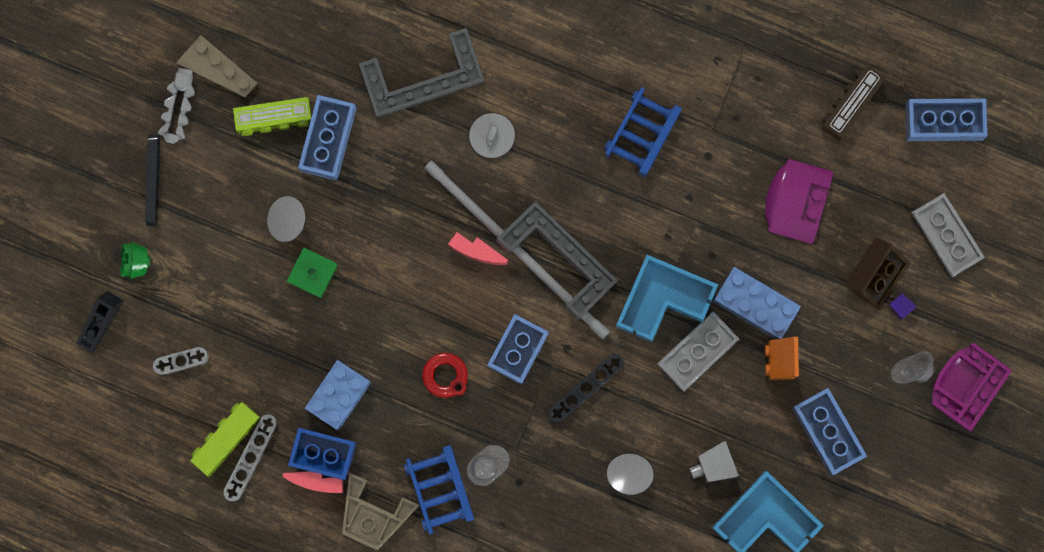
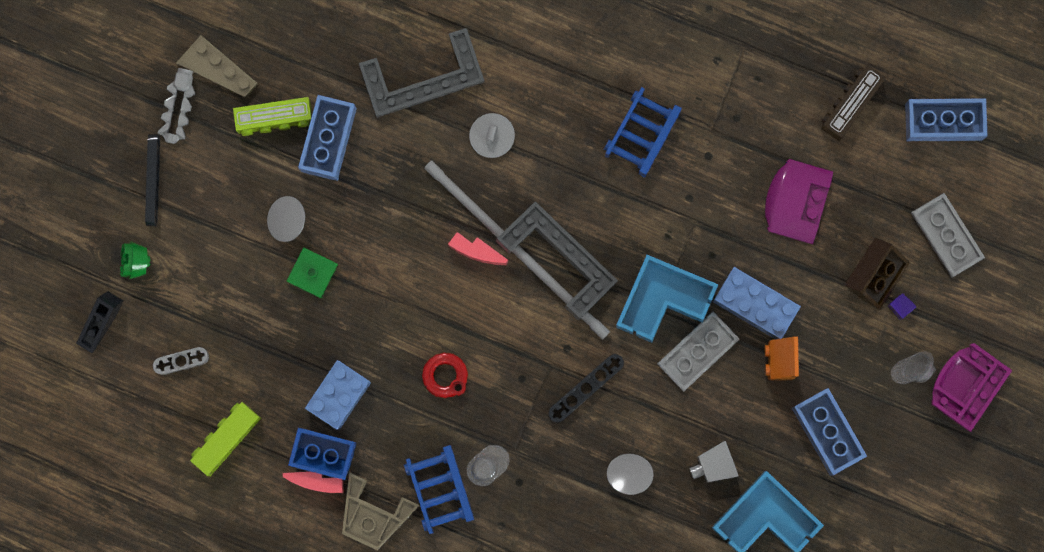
light grey beam [224,414,278,501] -> none
medium blue brick [487,314,549,385] -> none

